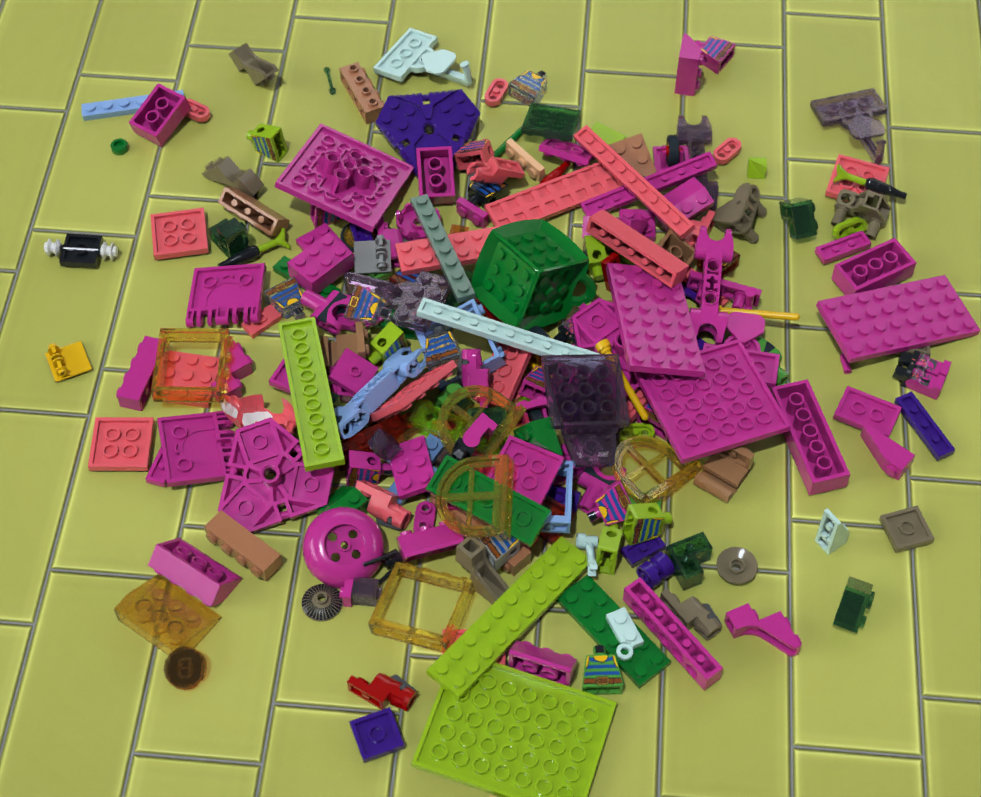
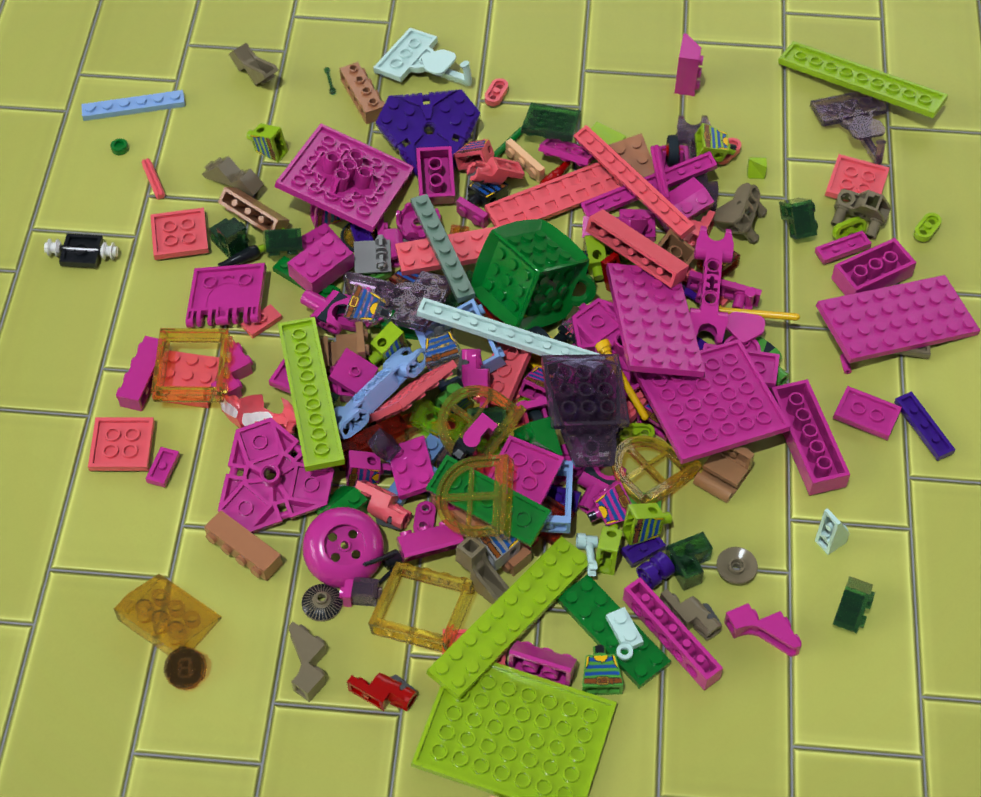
yellow hinge [45,341,92,382] -> none
dark pink brick [129,83,191,147] -> none
dark pink slope [148,538,242,607] -> none
dark pink hinge [157,411,242,487] -> none
coral plate [185,99,210,122] -> none
torso [264,276,306,320] -> none
dark purple plate [349,707,405,763] -> none
clear torso [509,70,547,109] -> none
dark pink torso [695,36,736,74] -> none
black piece [833,164,907,200] -> none
dark pink slope [860,423,915,480] -> none
dark tan plate [879,505,935,553] -> none
hips [892,350,952,400] -> none
none -> coral axle [142,158,165,200]
none -> clear green brick [263,228,303,257]
none -> dark tan arch [289,622,327,703]
none -> dark pink axle [650,145,670,201]
none -> lime torso [695,123,736,162]
none -> lime plate [778,41,948,118]
none -> lime plate [913,213,942,242]

